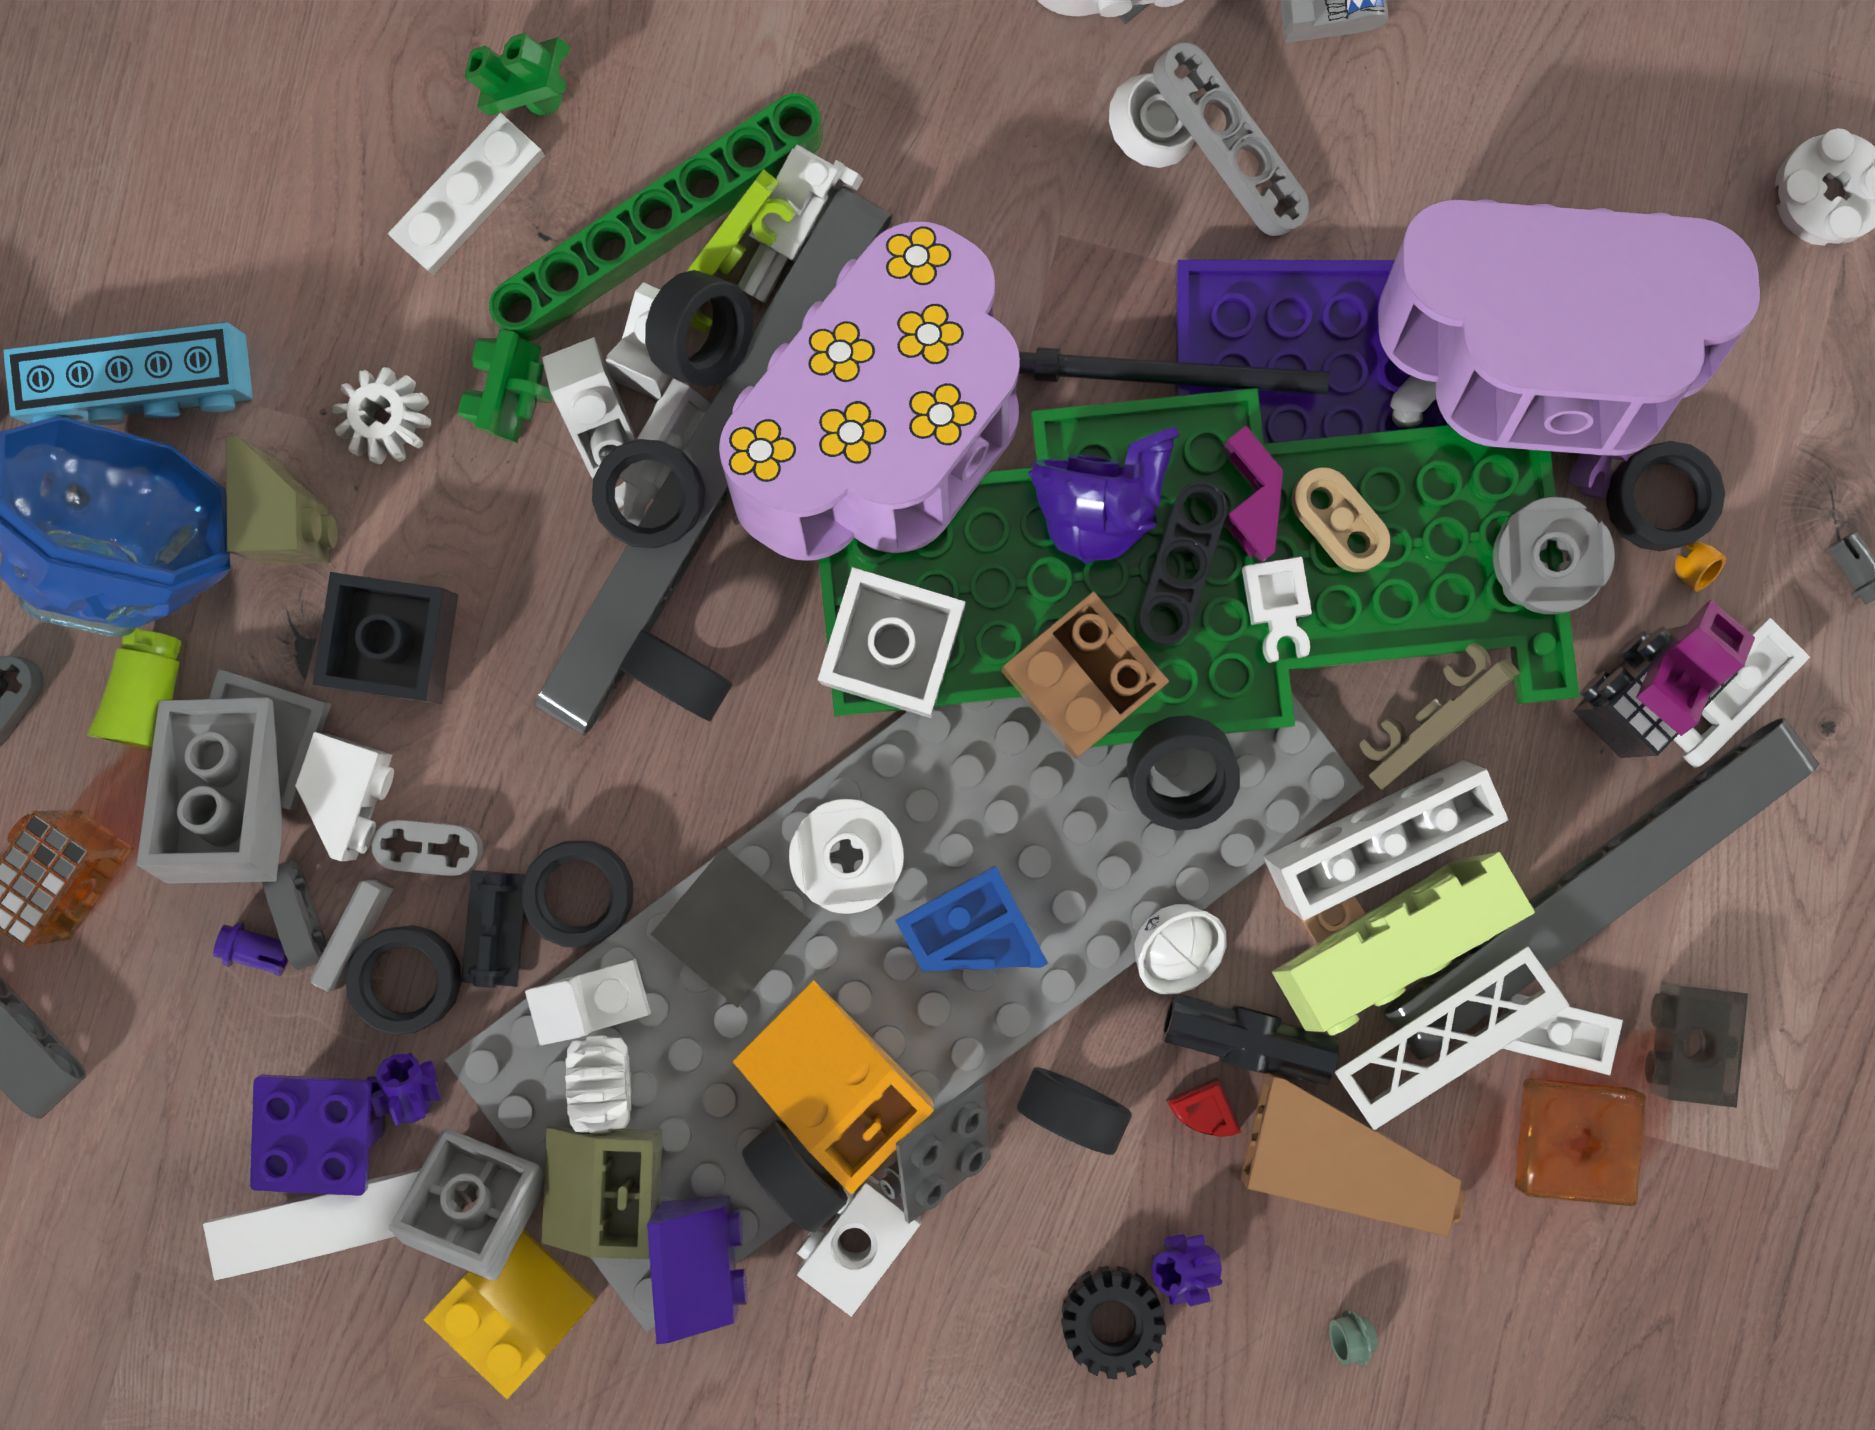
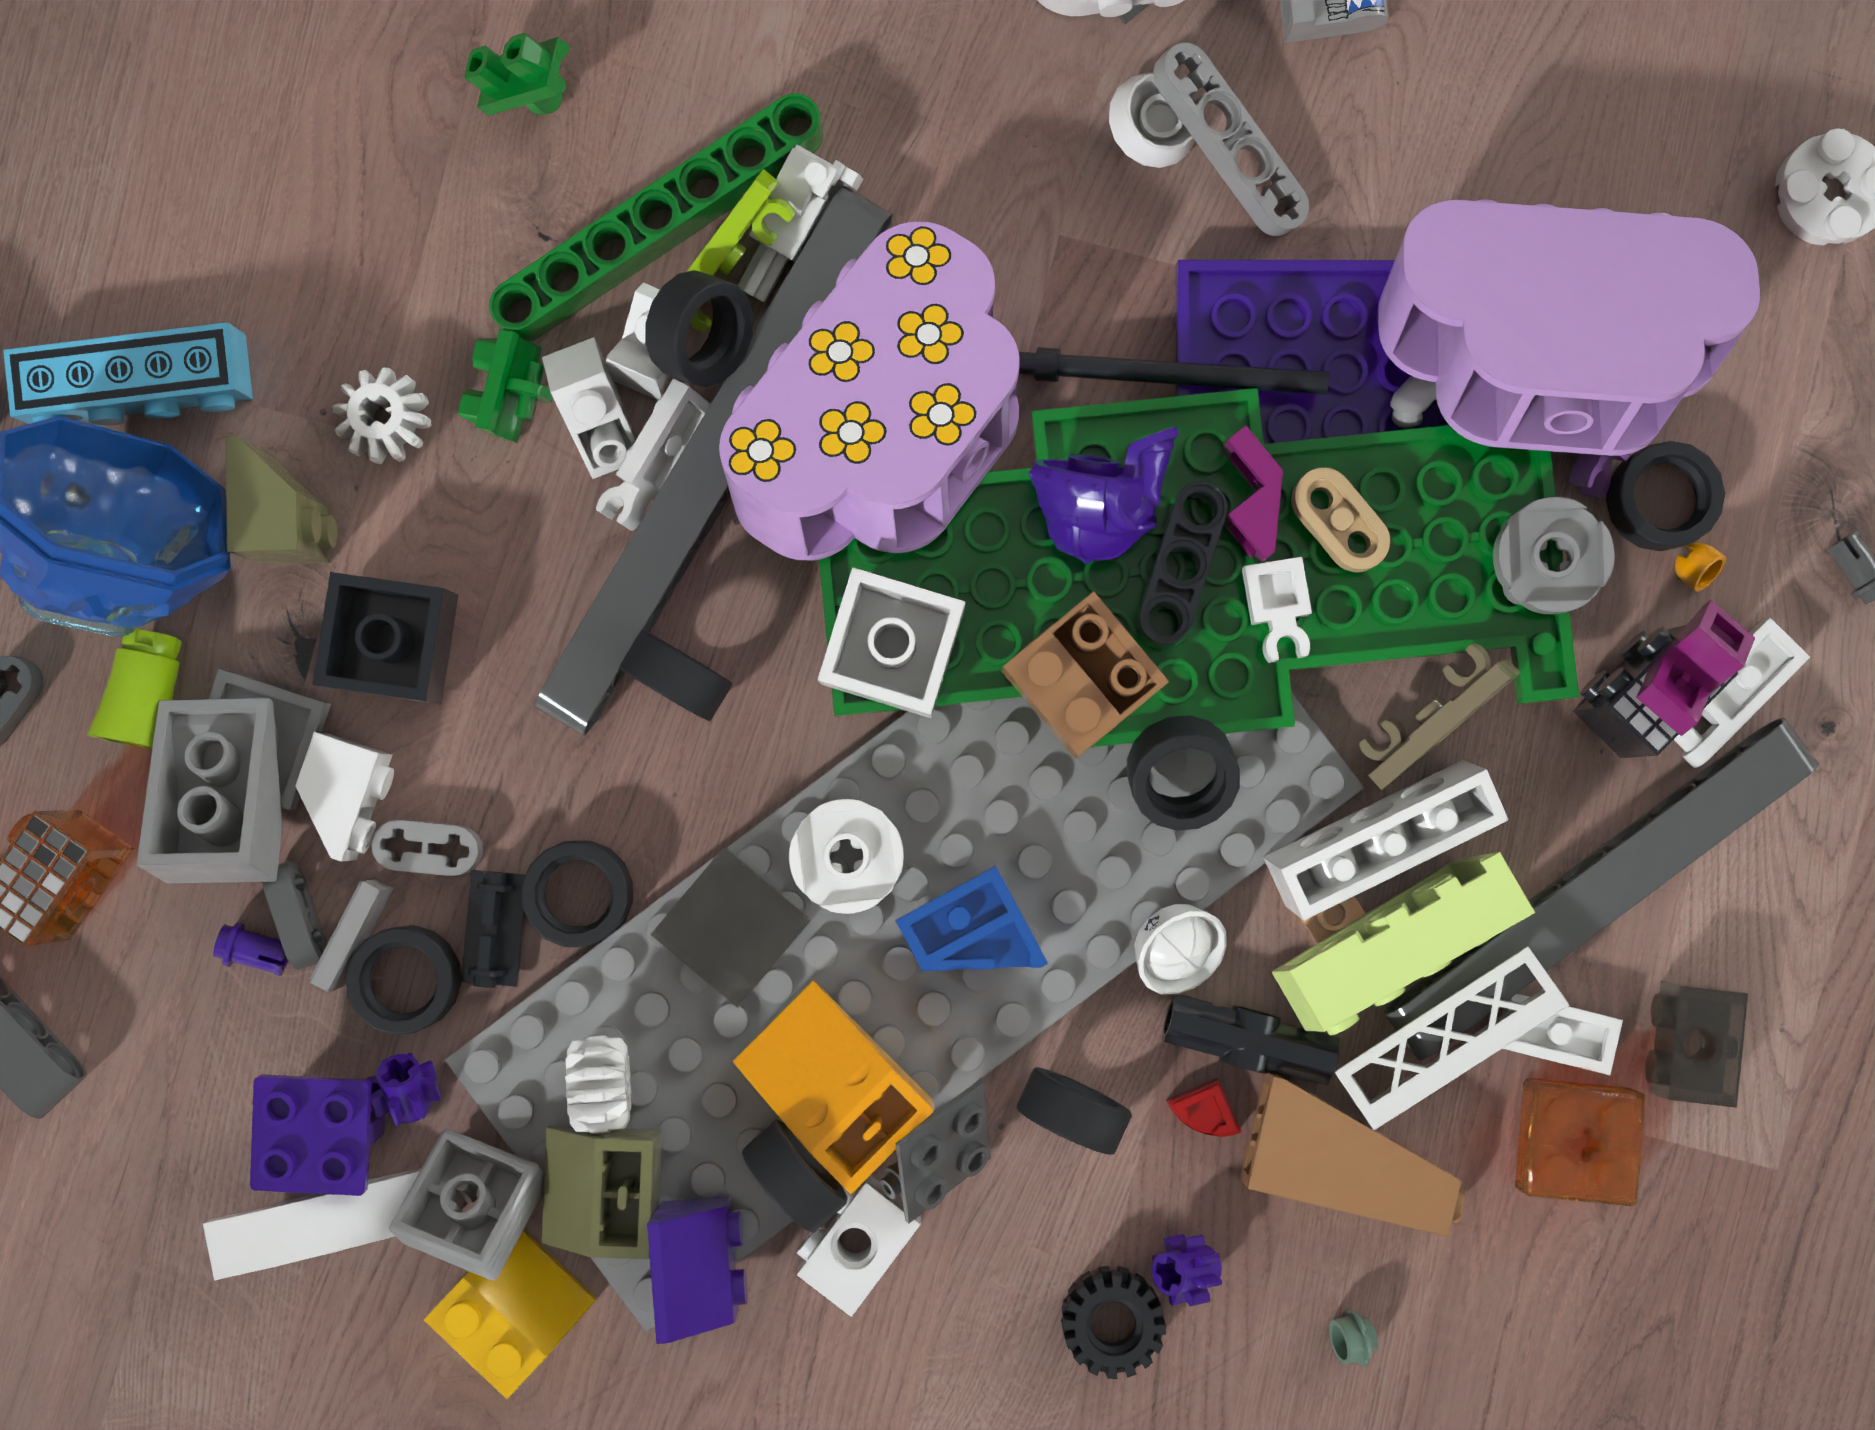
white plate [388,112,545,276] -> none
white slope [525,959,651,1045] -> none
black tyre [592,439,704,548] -> none

